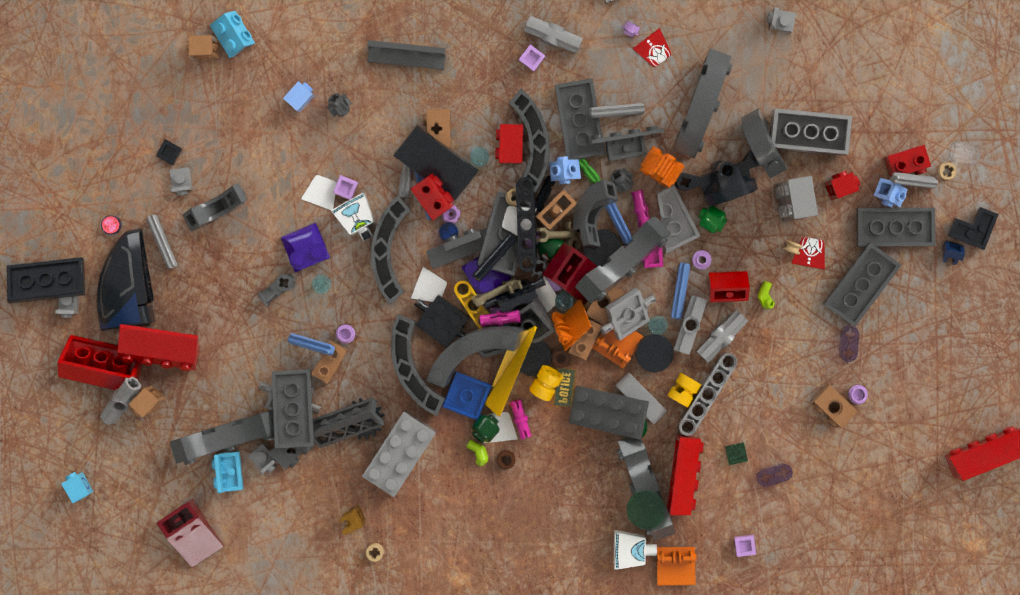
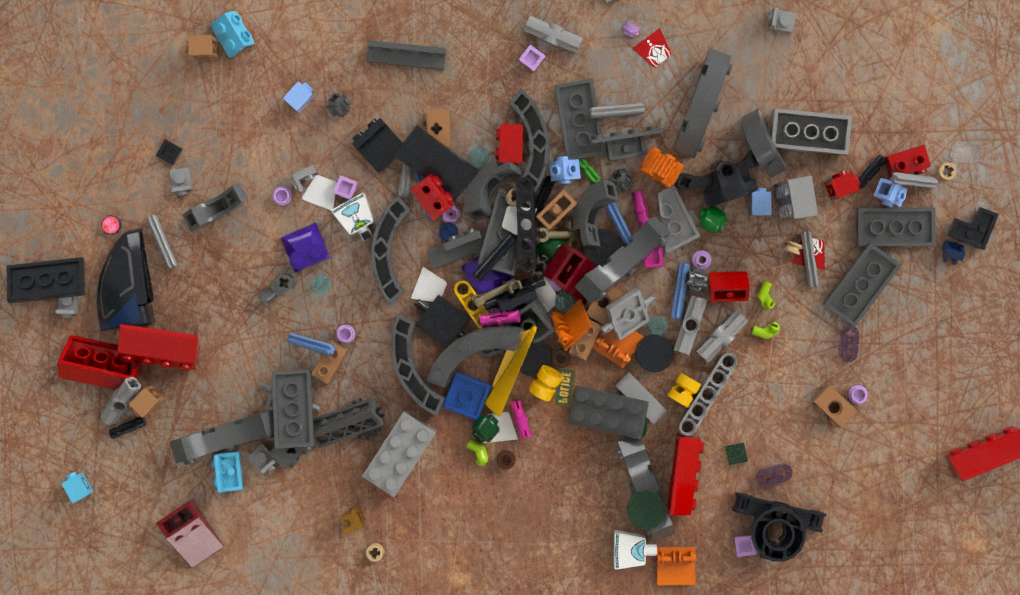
none -> black axle [108,417,146,439]
none -> lavender plate [273,186,292,206]
none -> light grey bracket [291,165,318,193]
none -> black bracket [351,118,402,172]
none -> dark grey arch [464,161,522,220]
none -> dark grey gear [685,268,708,292]
none -> black piece [731,492,827,562]
none -> light blue brick [750,188,771,216]
none -> lime arm [751,322,780,340]
none -> light grey axle [801,231,819,288]
none -> black axle [858,155,887,188]

